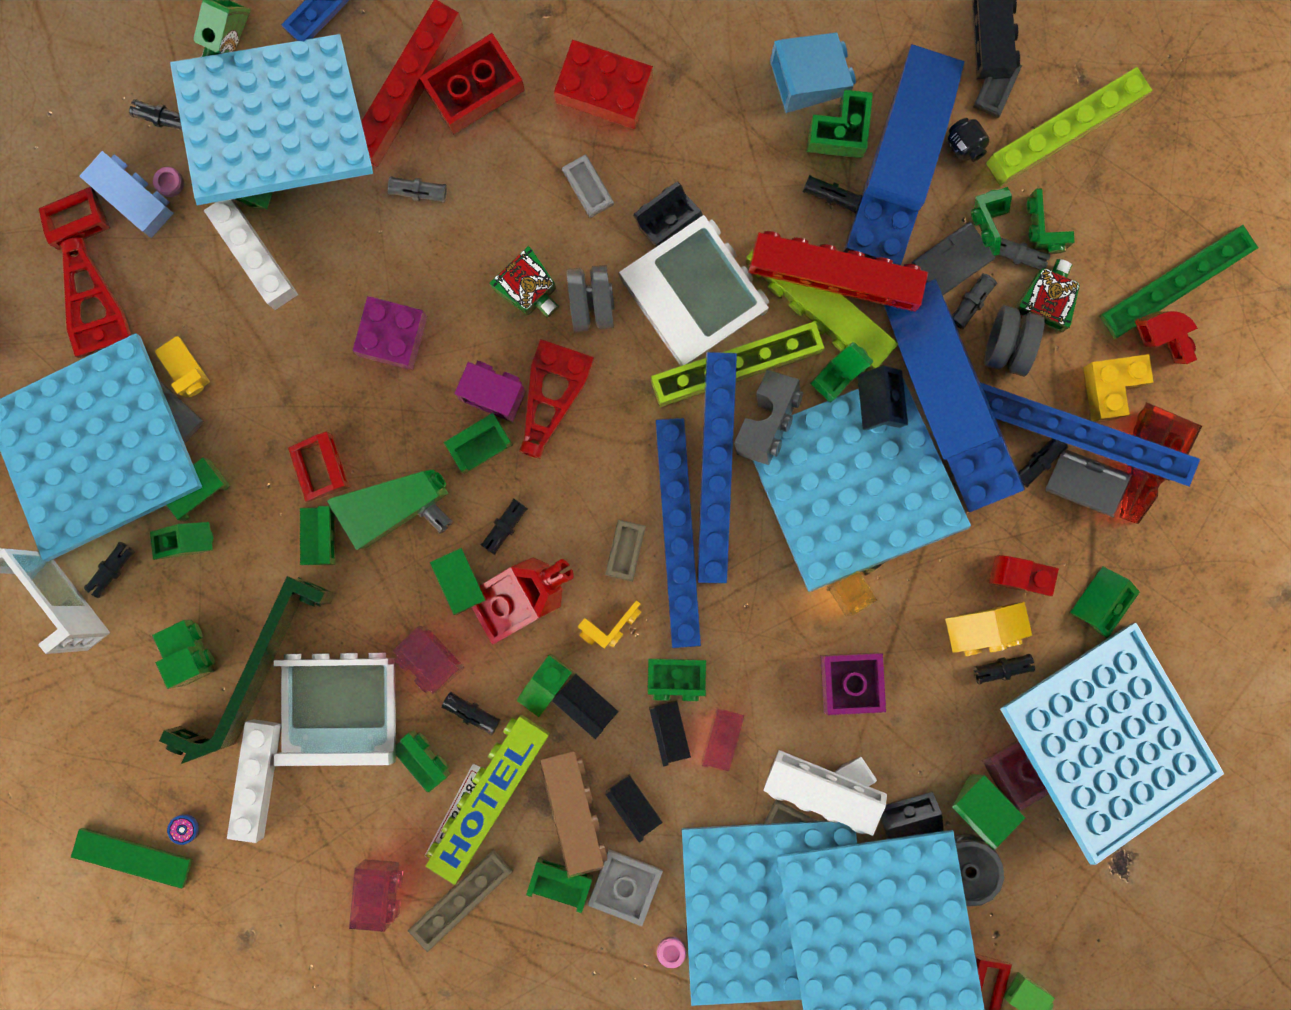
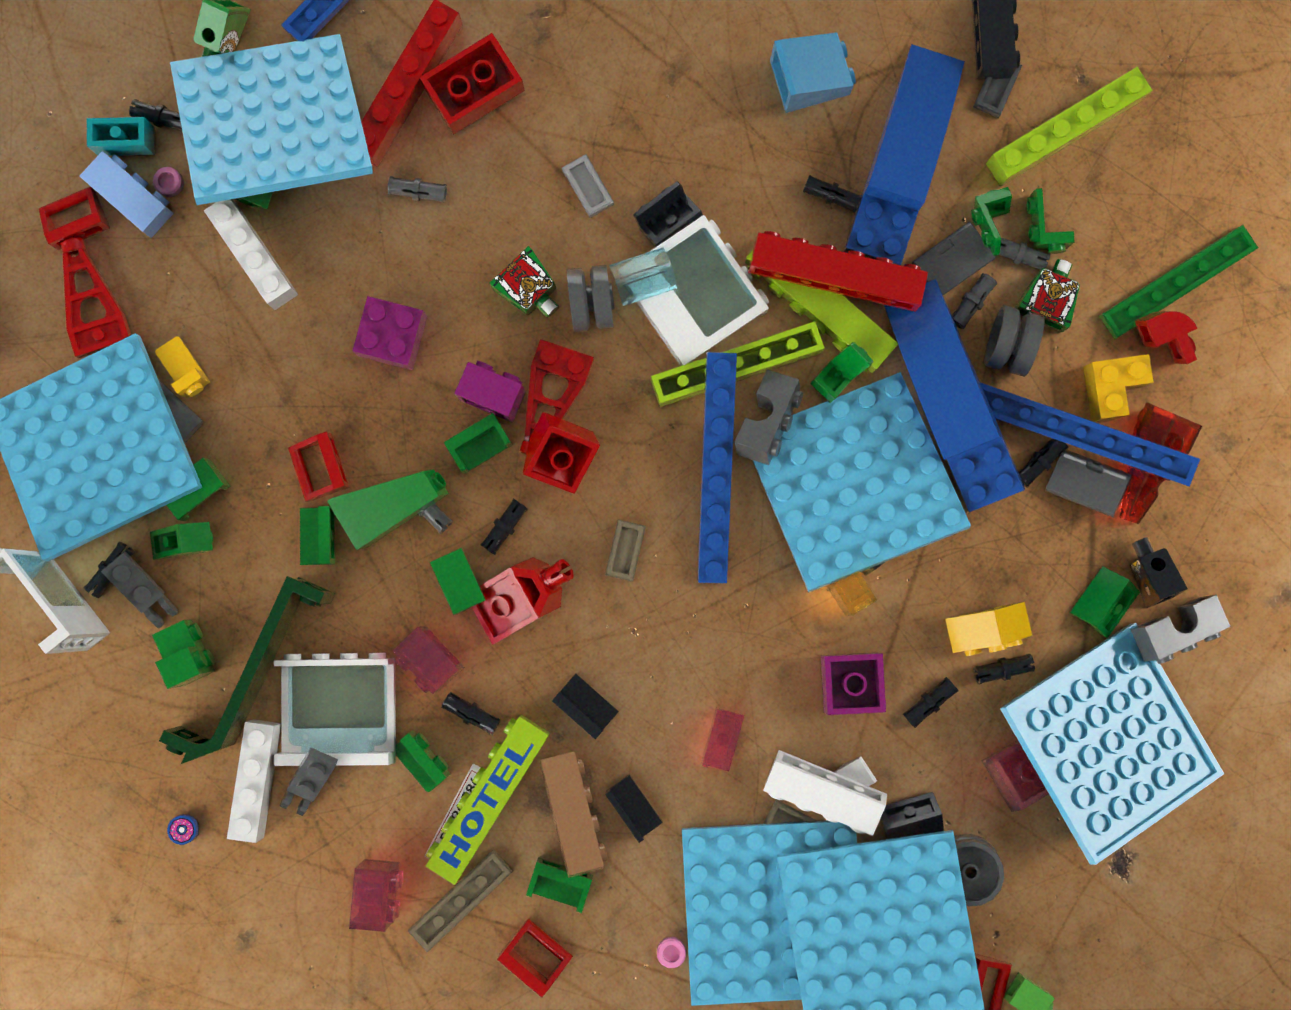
green tile [71,828,193,889] -> none
green slope [516,654,573,717] -> none
red brick [554,39,653,129] -> none
yellow bracket [578,600,641,649] -> none
light grey plate [588,849,663,926] -> none
green bracket [648,658,706,701] -> none
black panel [649,701,691,767] -> none
blue plate [656,418,701,648] -> none
green brick [807,90,873,158] -> none
black panel [857,365,908,431] -> none
black head [947,118,990,162] -> none
green slope [952,774,1025,850] -> none
red brick [989,555,1059,597] -> none
none -> teal brick [87,117,155,156]
none -> dark grey hinge [101,551,178,628]
none -> dark grey hinge [280,748,338,816]
none -> red tile [497,918,573,998]
none -> red slope [523,412,600,494]
none -> clear light blue panel [609,247,678,306]
none -> black pin [903,677,959,728]
none -> black torso [1130,537,1188,608]
none -> arch [1130,594,1231,664]

